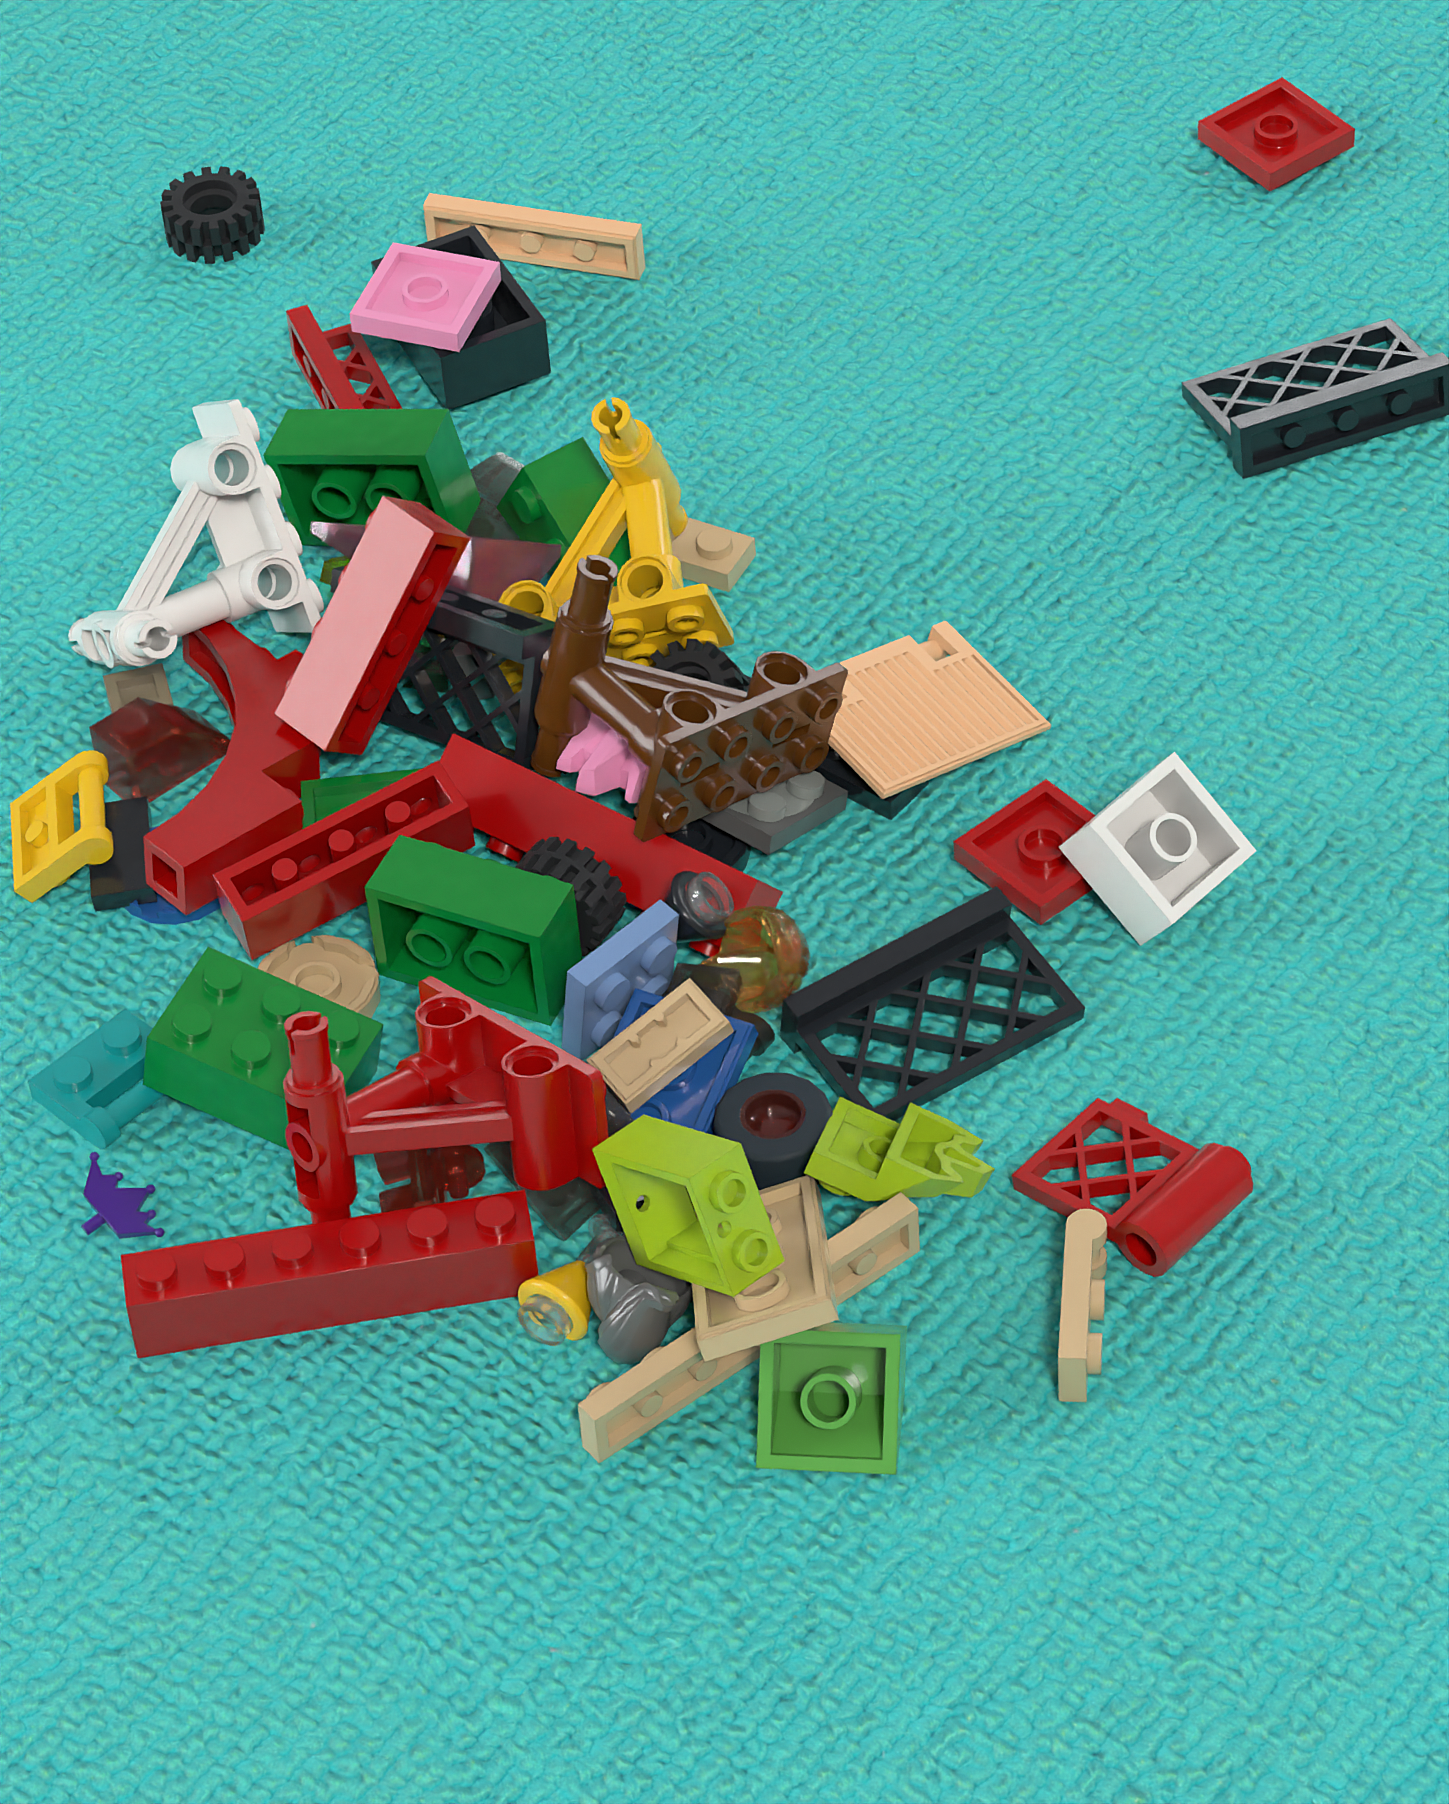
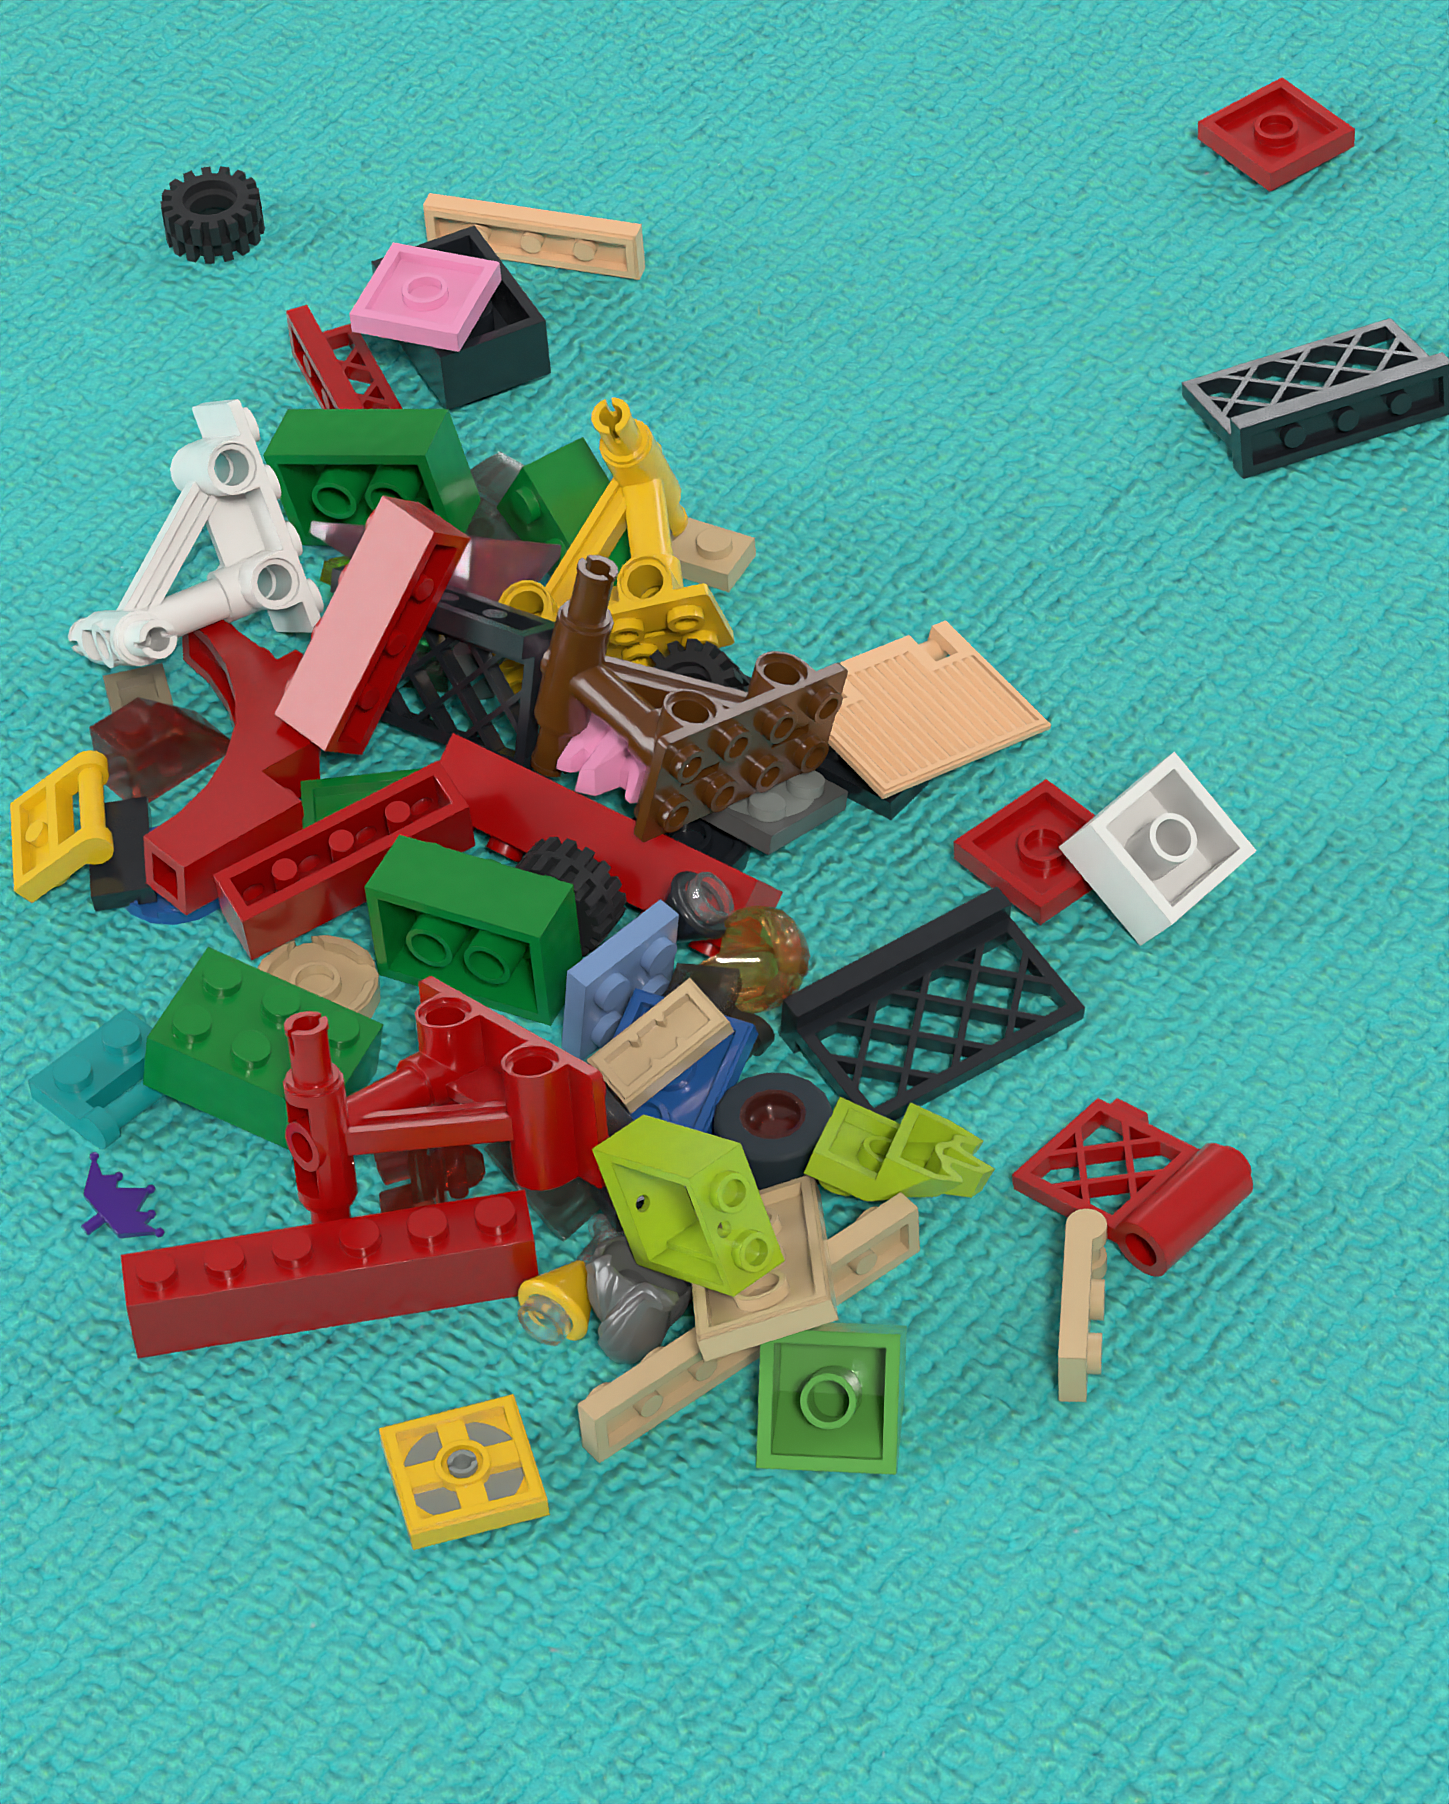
none -> yellow piece [379,1394,550,1550]

